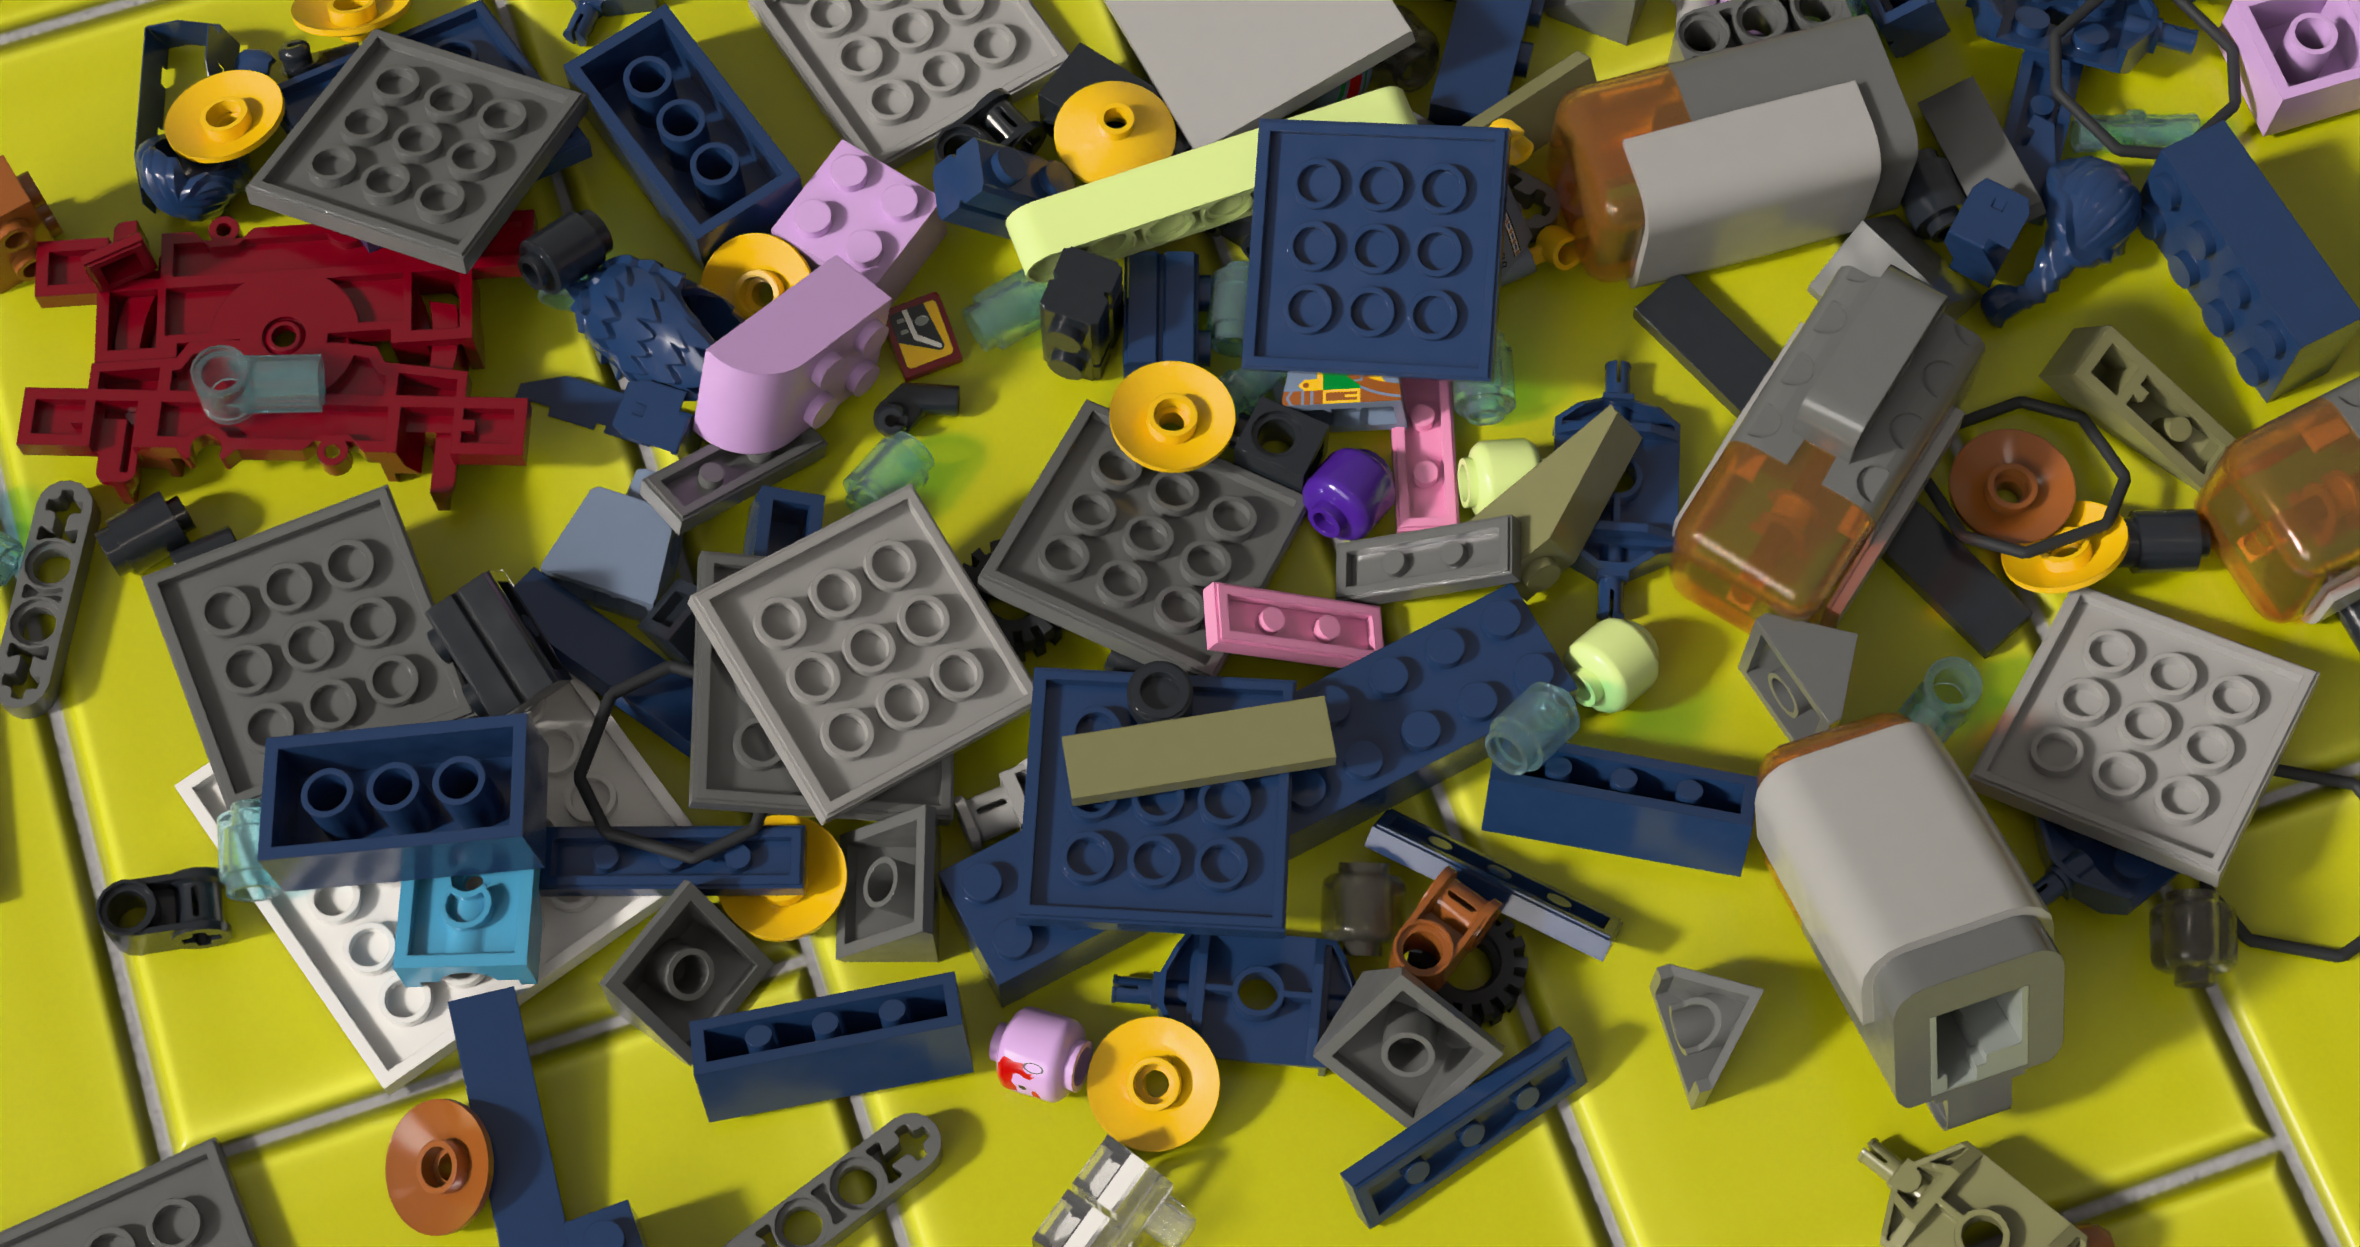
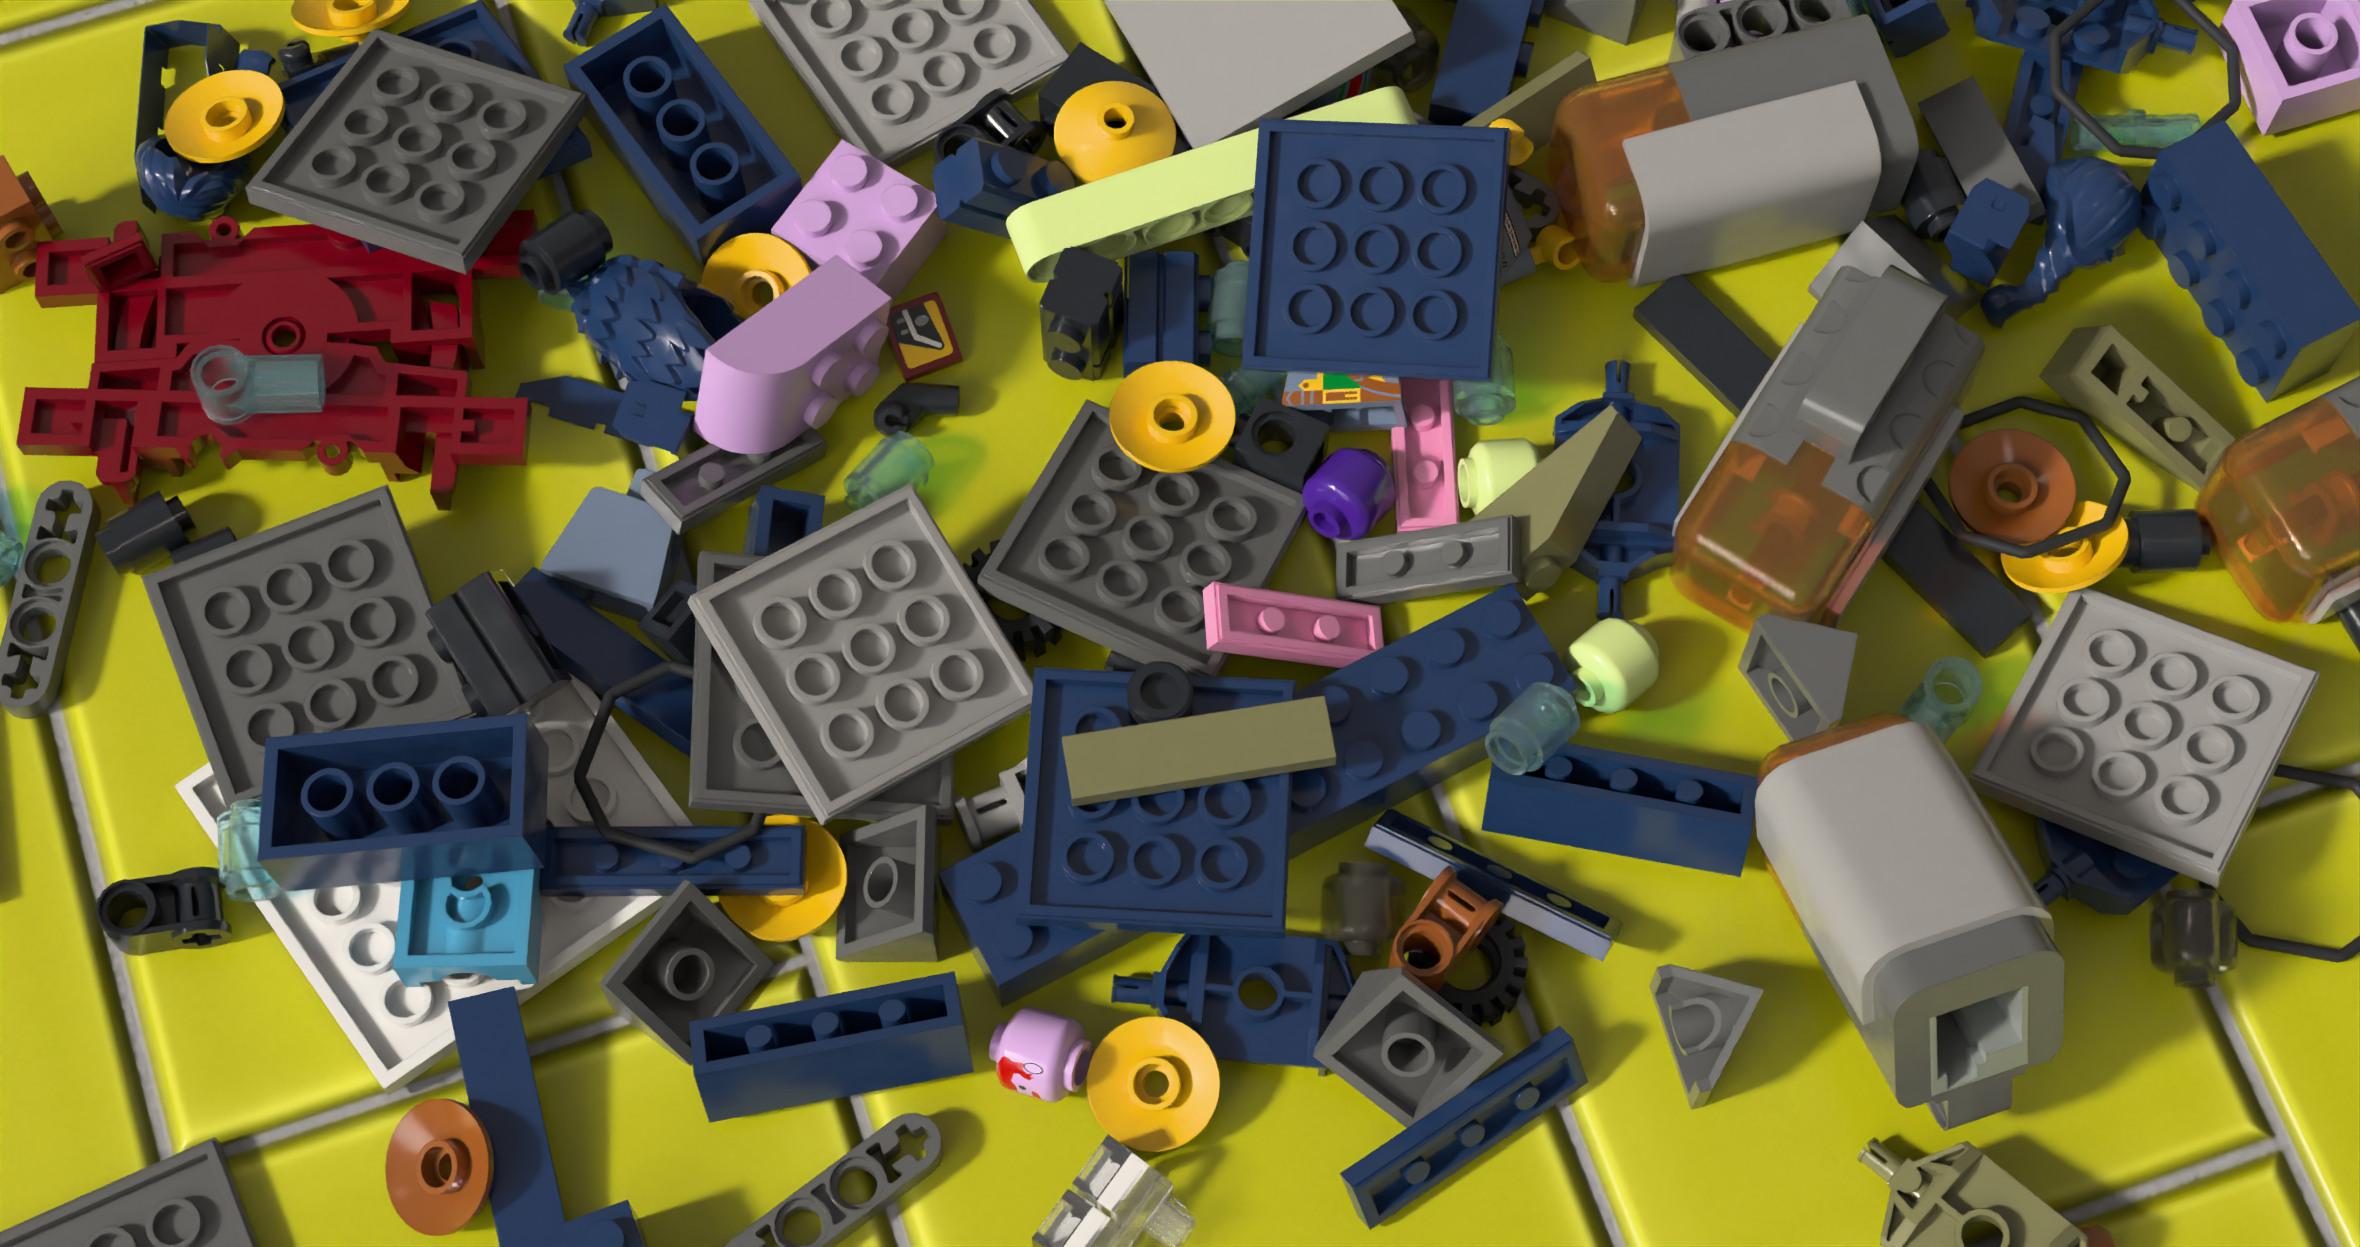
clear light blue brick [962,268,1048,352] -> none

